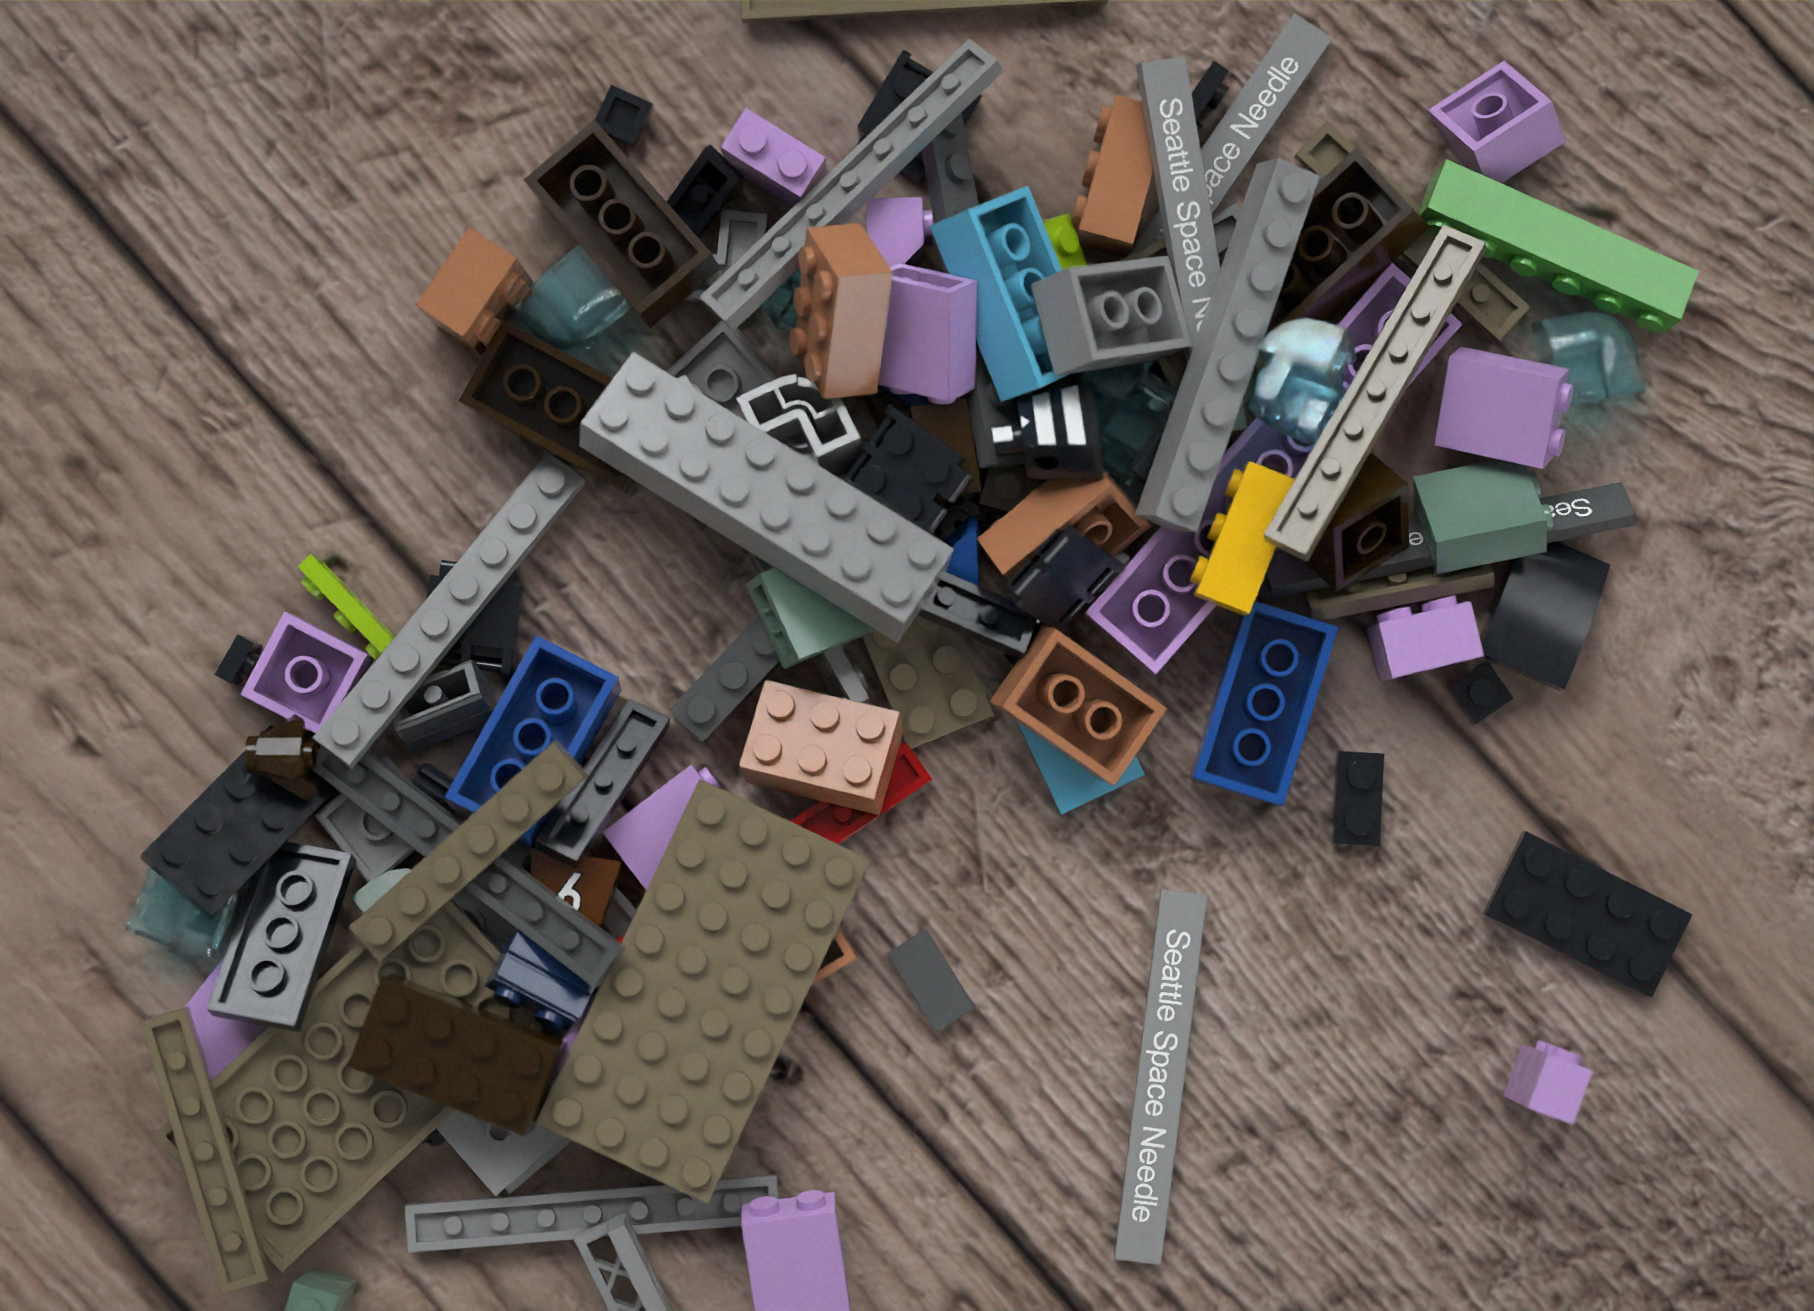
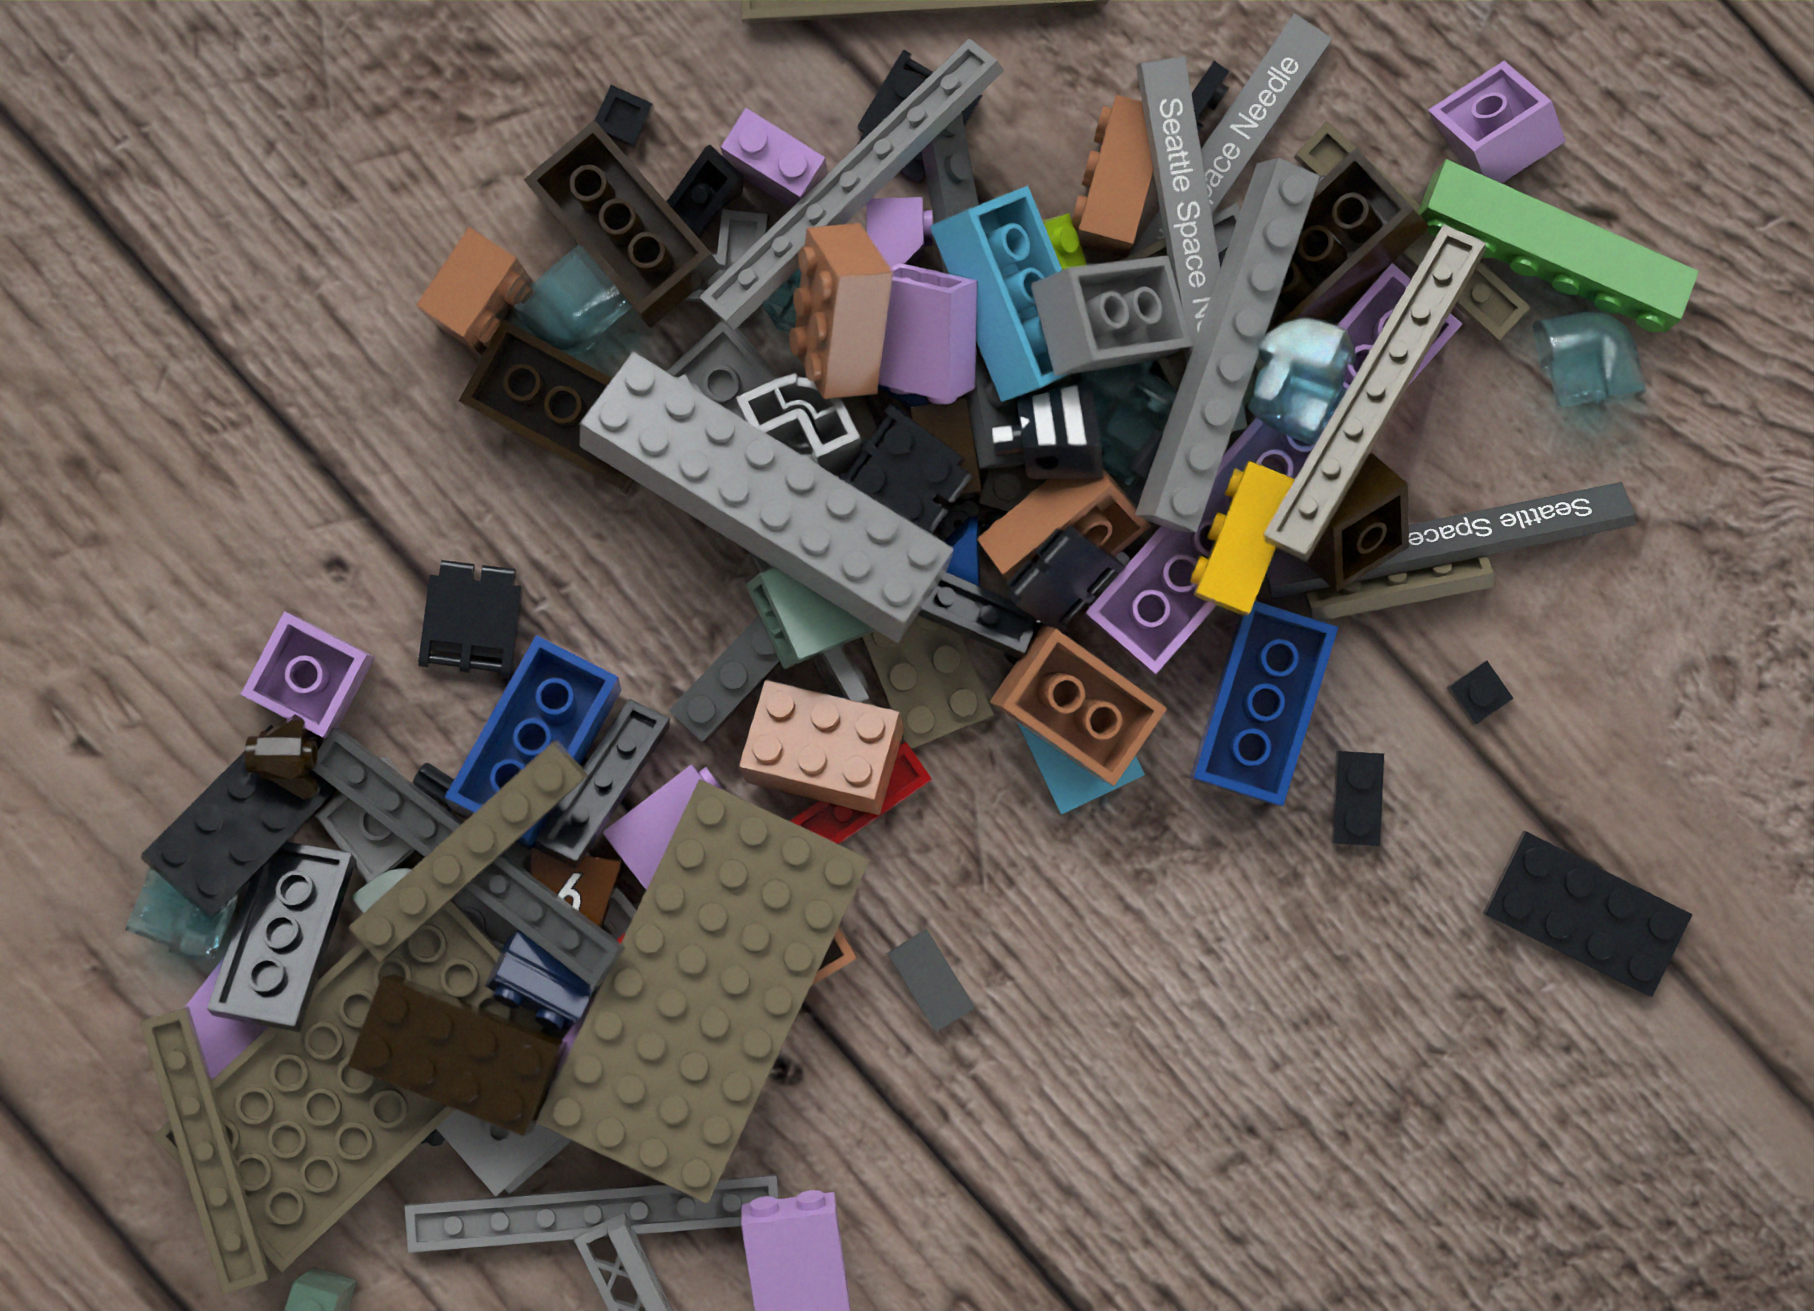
black plate [214,634,262,685] -> none
lime plate [297,554,395,660] -> none
light grey plate [313,452,585,769] -> none
dark grey brick [392,659,496,752] -> none
light grey tile [1114,889,1207,1265] -> none
lavender brick [1367,595,1484,681] -> none
sand green brick [1413,459,1554,574] -> none
lavender brick [1434,347,1574,469] -> none
black slope [1480,541,1610,691] -> none
lavender brick [1503,1040,1593,1125] -> none

